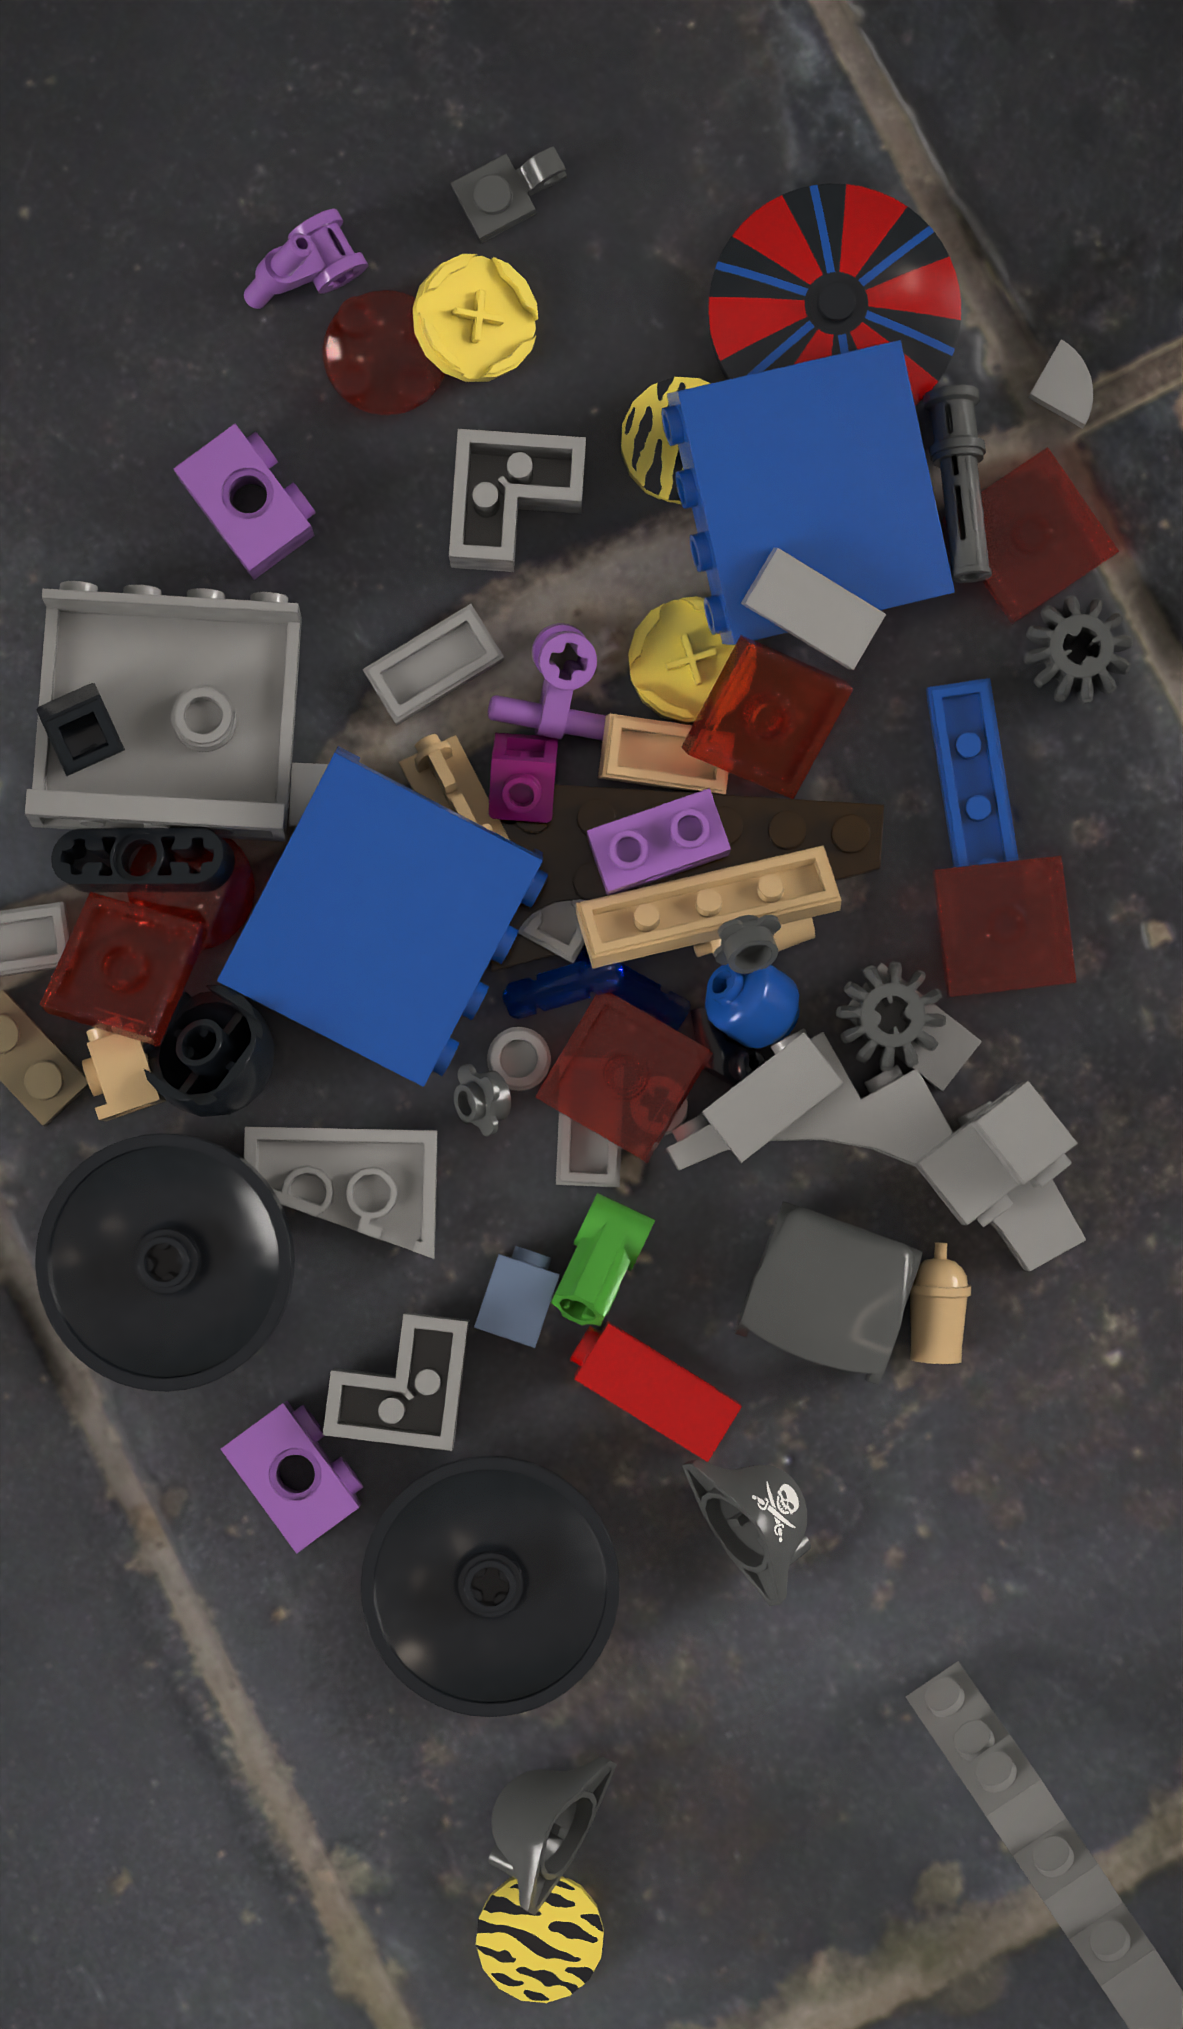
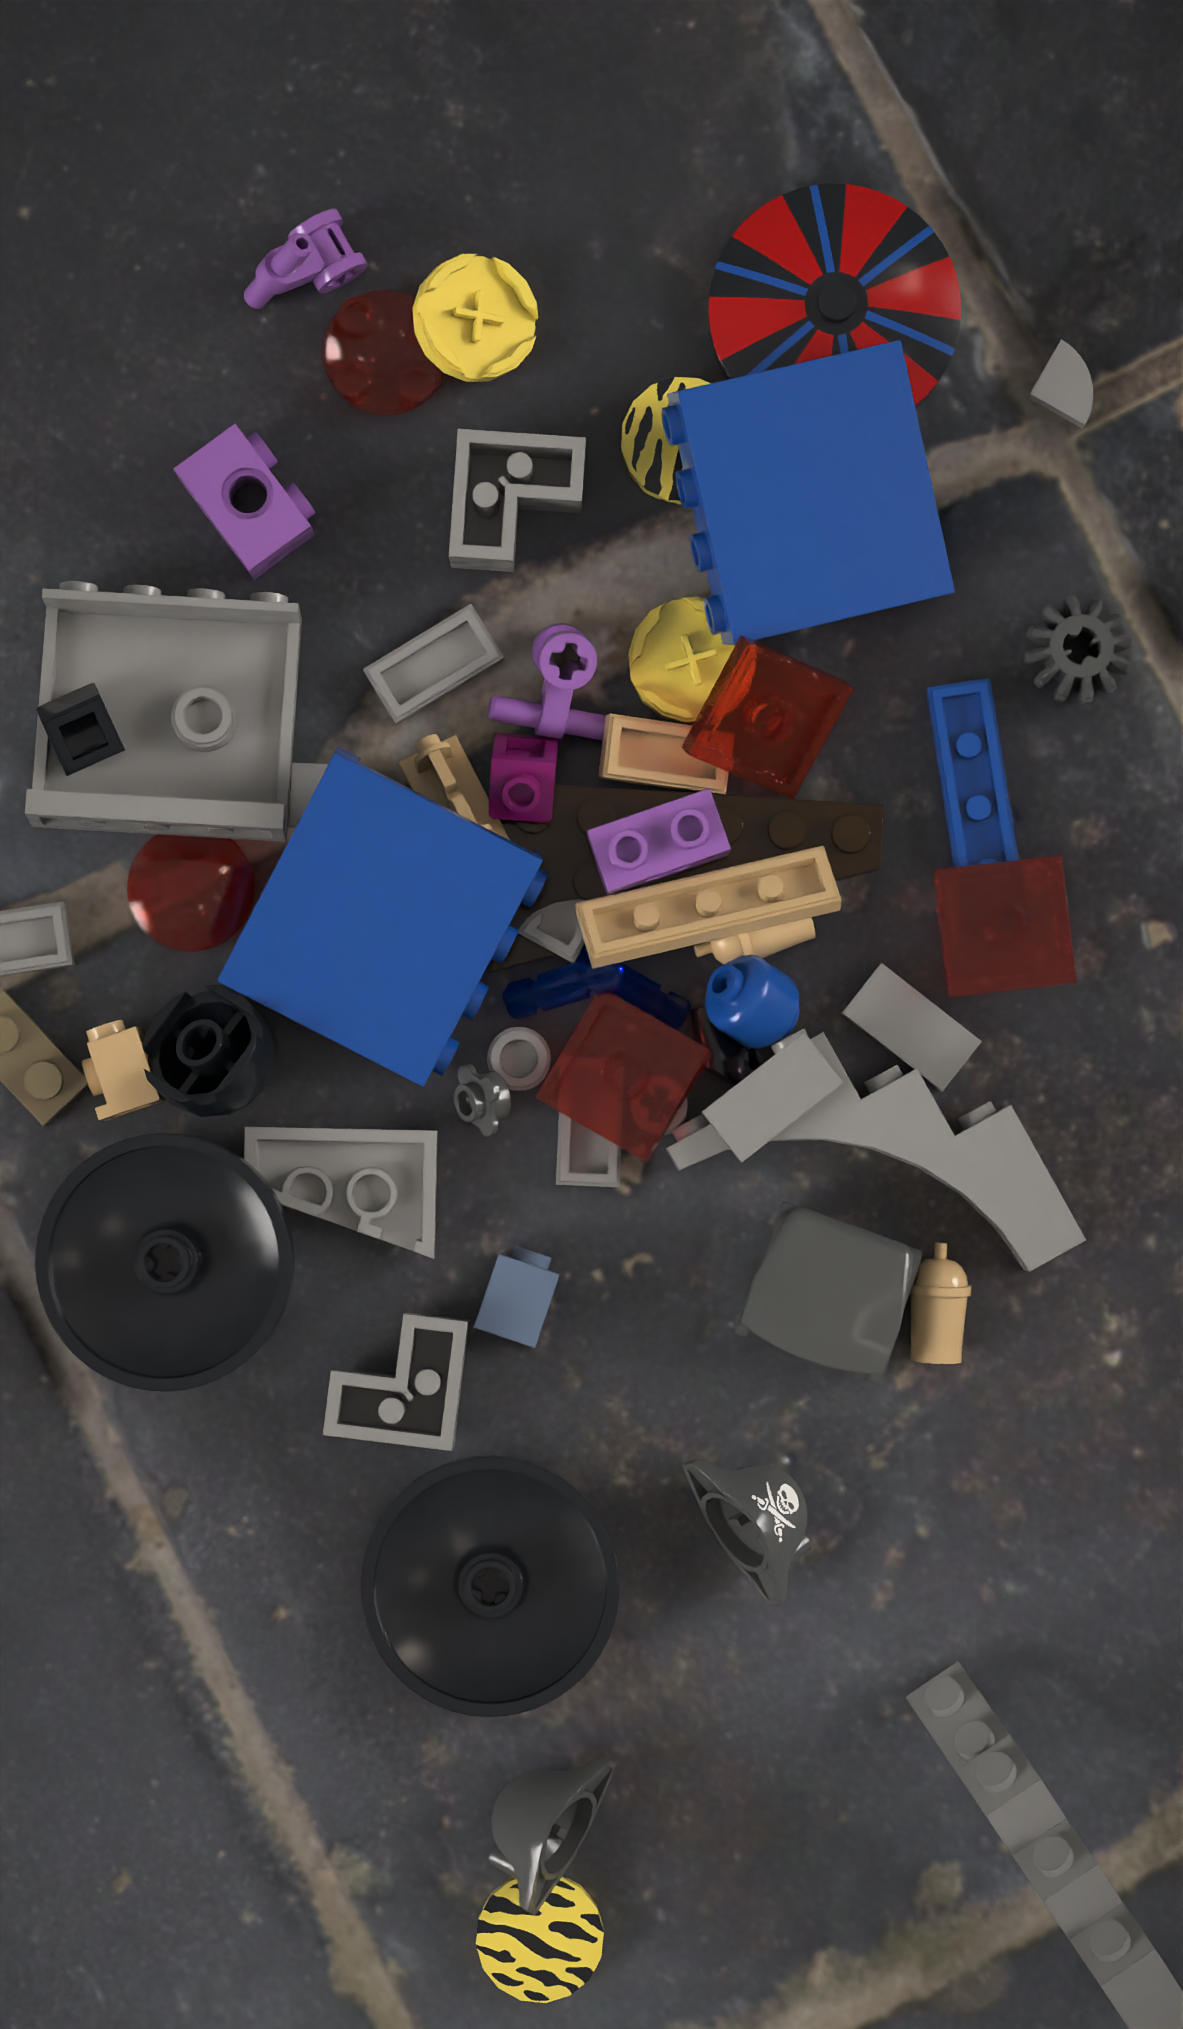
clear red plate [40,891,209,1047] -> none
black beam [51,828,235,893] -> none
medium lavender brick [221,1401,363,1554] -> none
dark grey plate [451,146,567,244] -> none
bright green piece [551,1192,655,1326] -> none
red window [570,1320,742,1462] -> none
dark grey plate [714,915,781,974] -> none
light grey tile [741,548,886,670] -> none
dark grey gear [836,961,946,1071] -> none
light grey brick [914,1081,1077,1227] -> none
dark grey pin [923,385,992,583] -> none
clear red plate [942,447,1119,625] -> none

